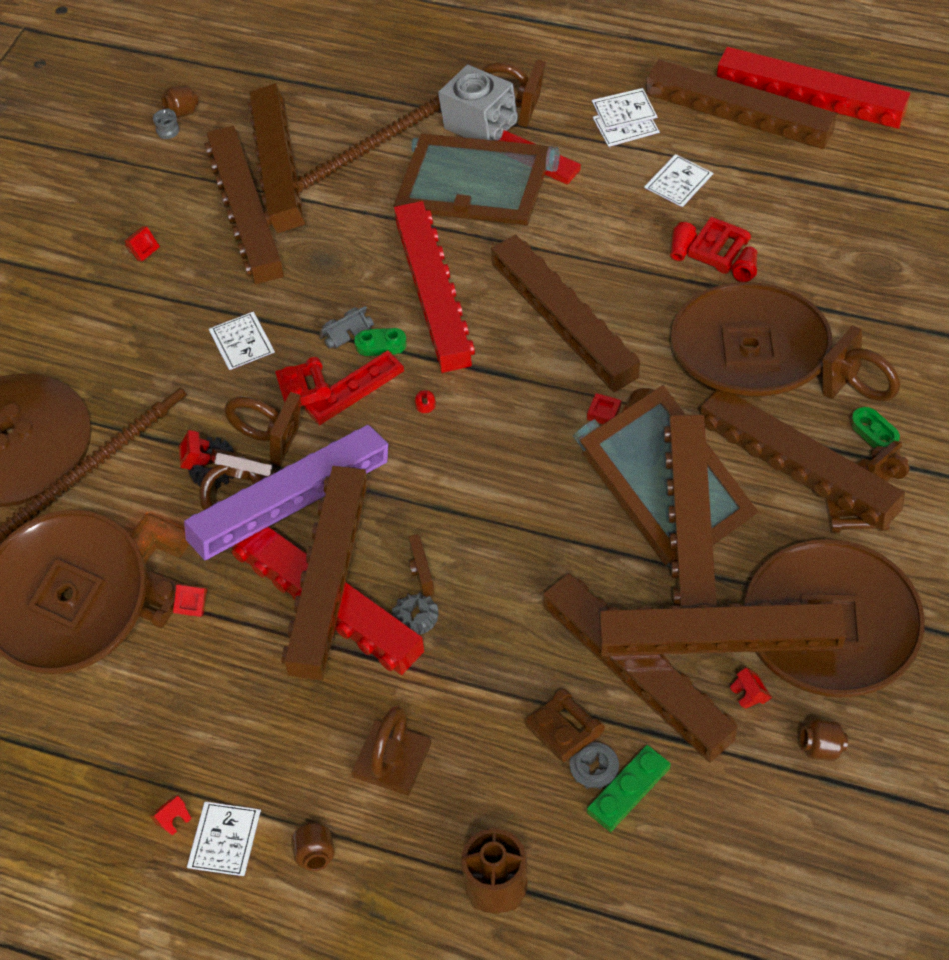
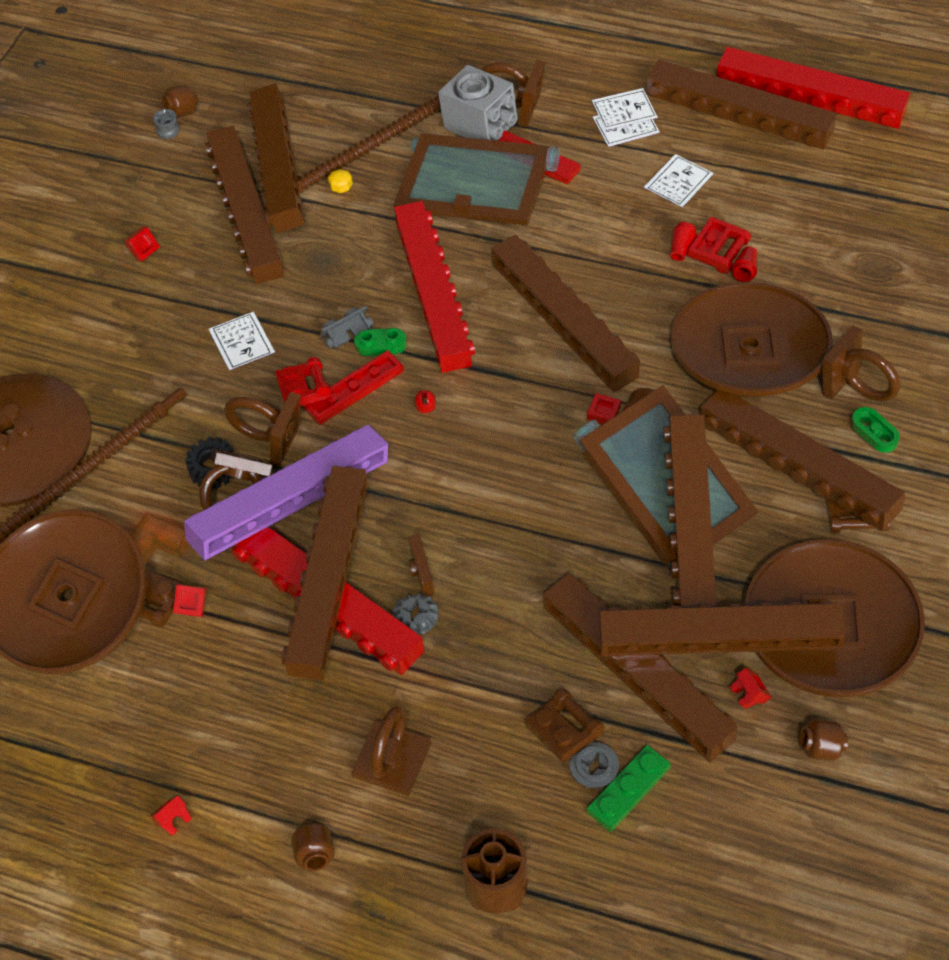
red tile [179,430,210,470] -> none
white sticker [187,802,261,876] -> none
reddish brown hips [858,441,910,481] -> none
none -> yellow tile [328,169,353,193]

